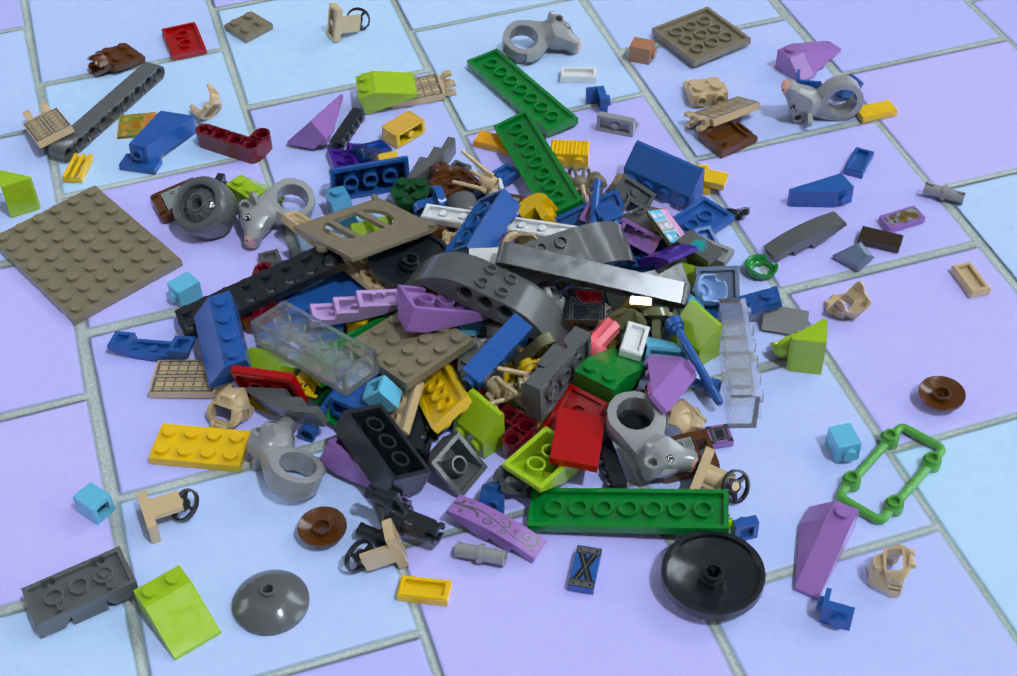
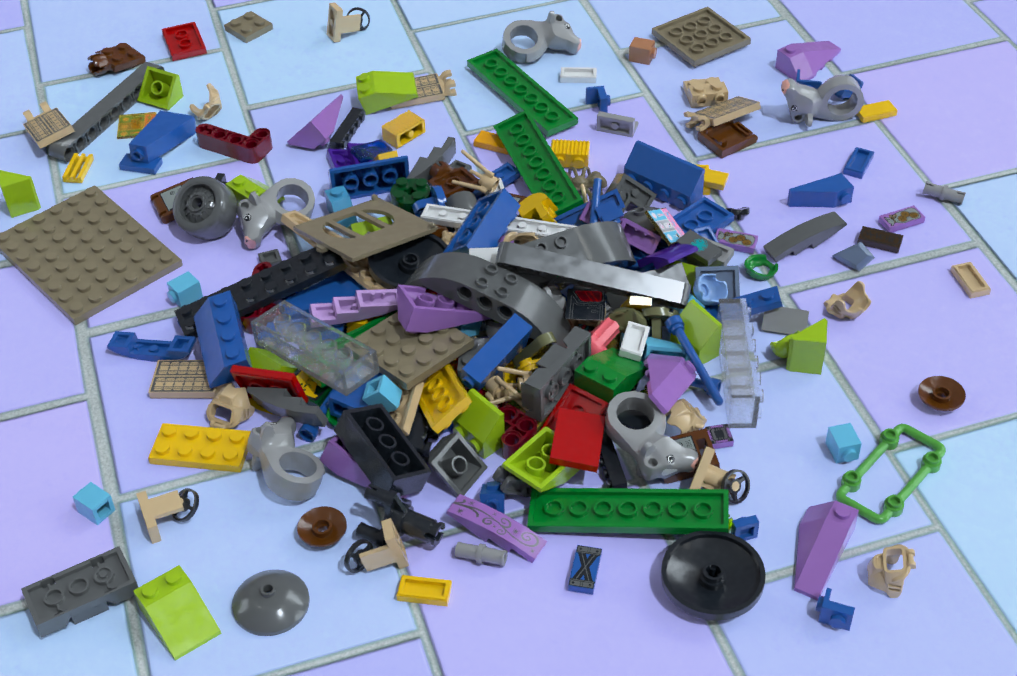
none -> lime slope [137,66,184,110]
none -> tile [715,228,758,254]

